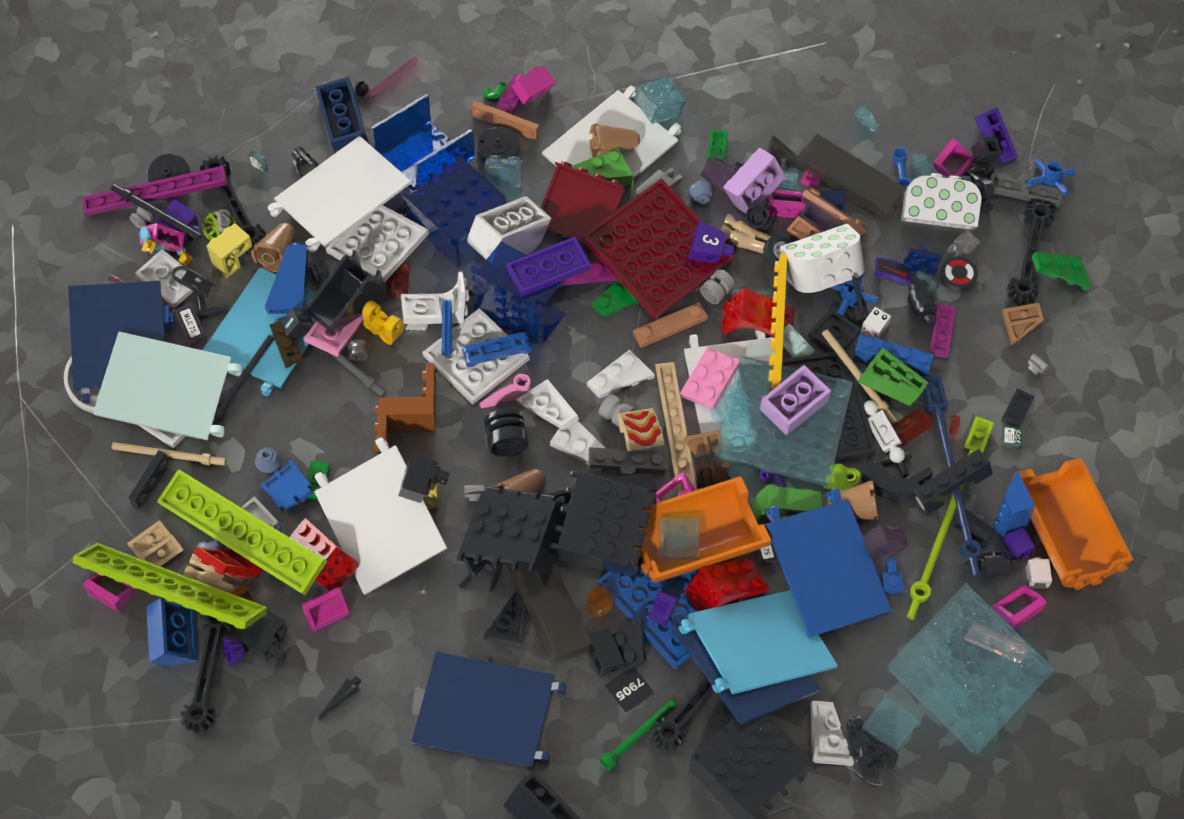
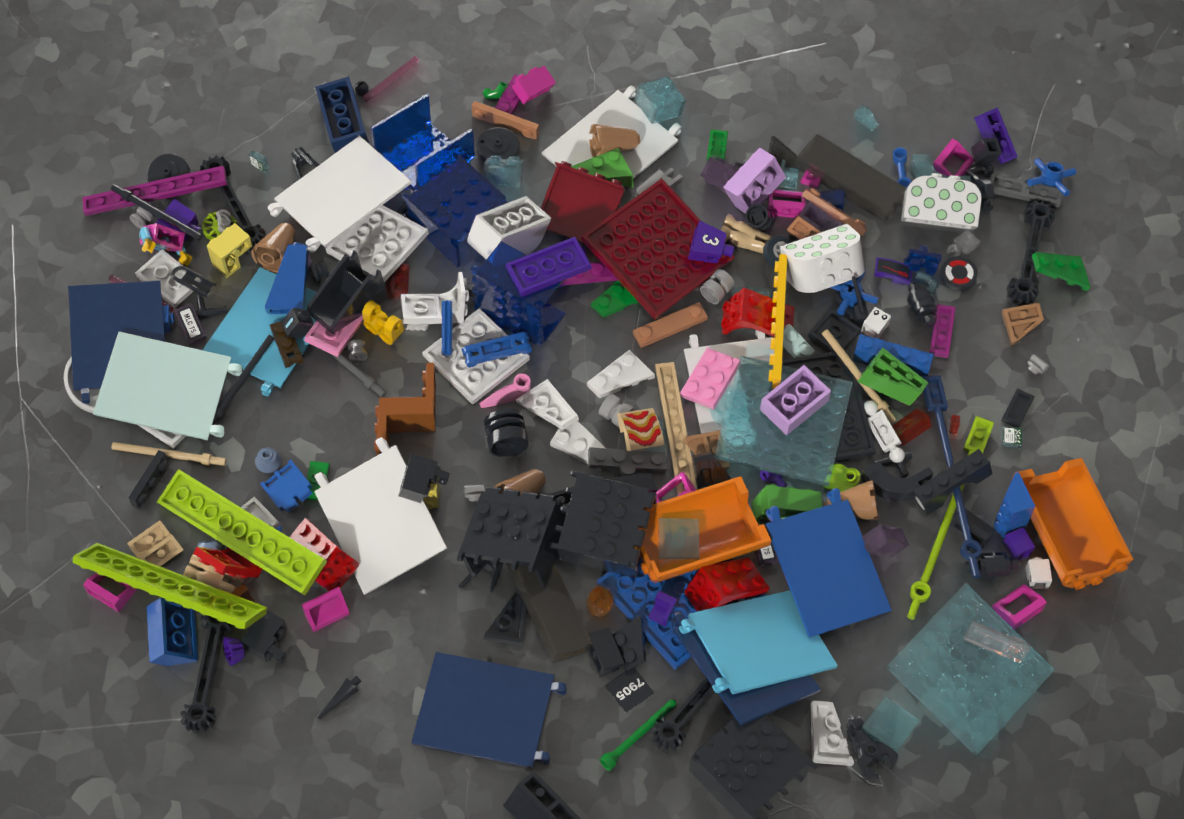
sand blue cone [688,180,712,204] -> none
blue plate [881,557,904,594] -> none

